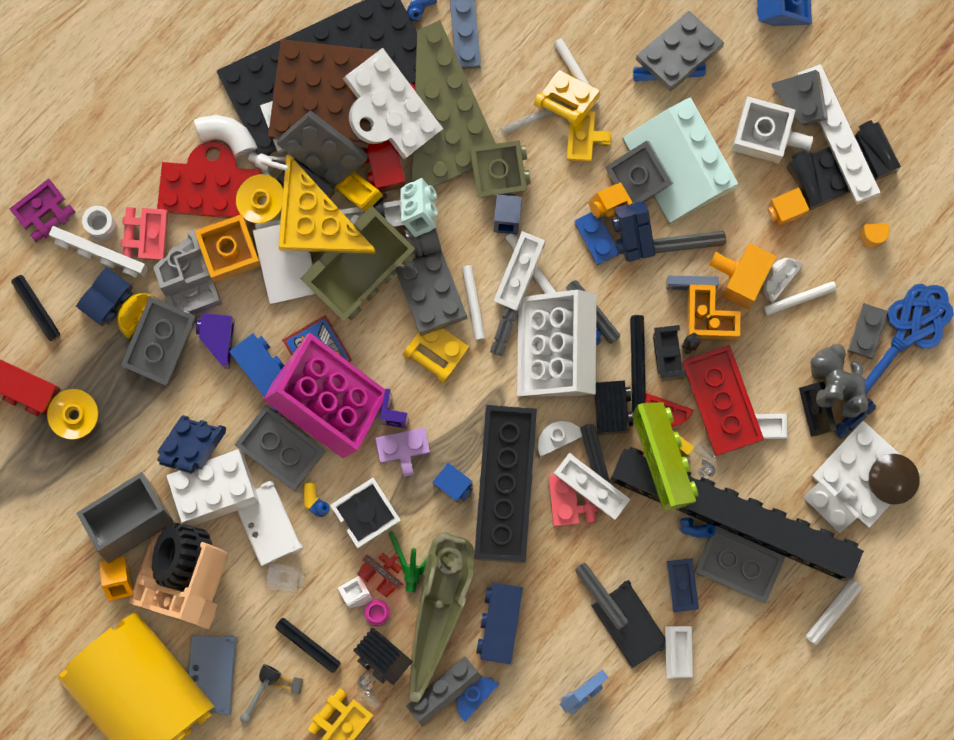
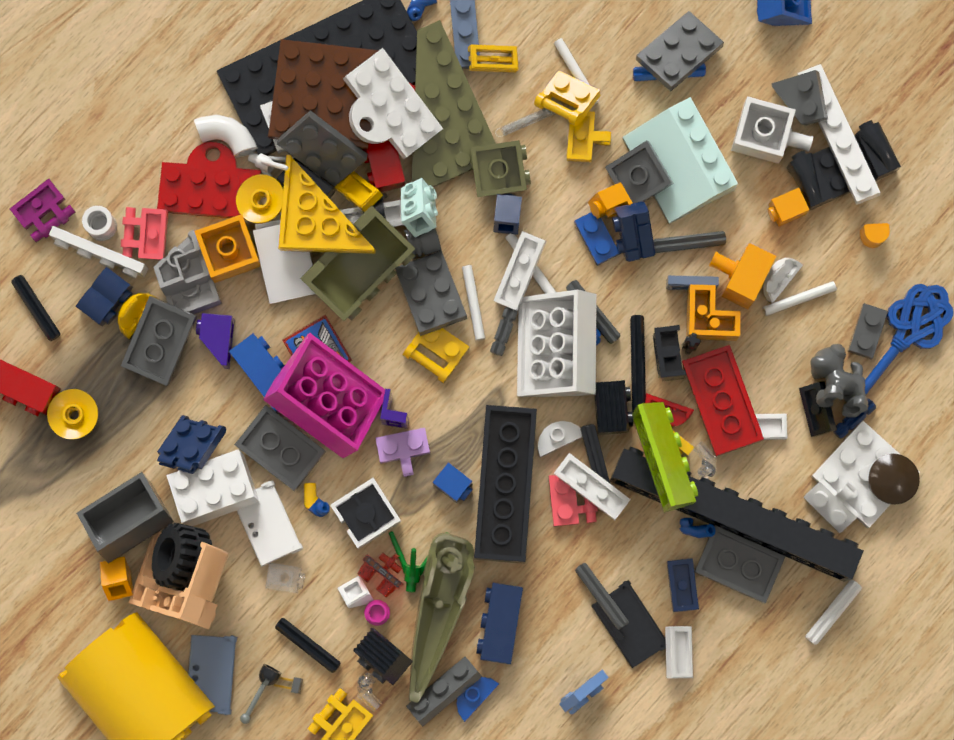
none -> yellow tile [468,44,519,73]

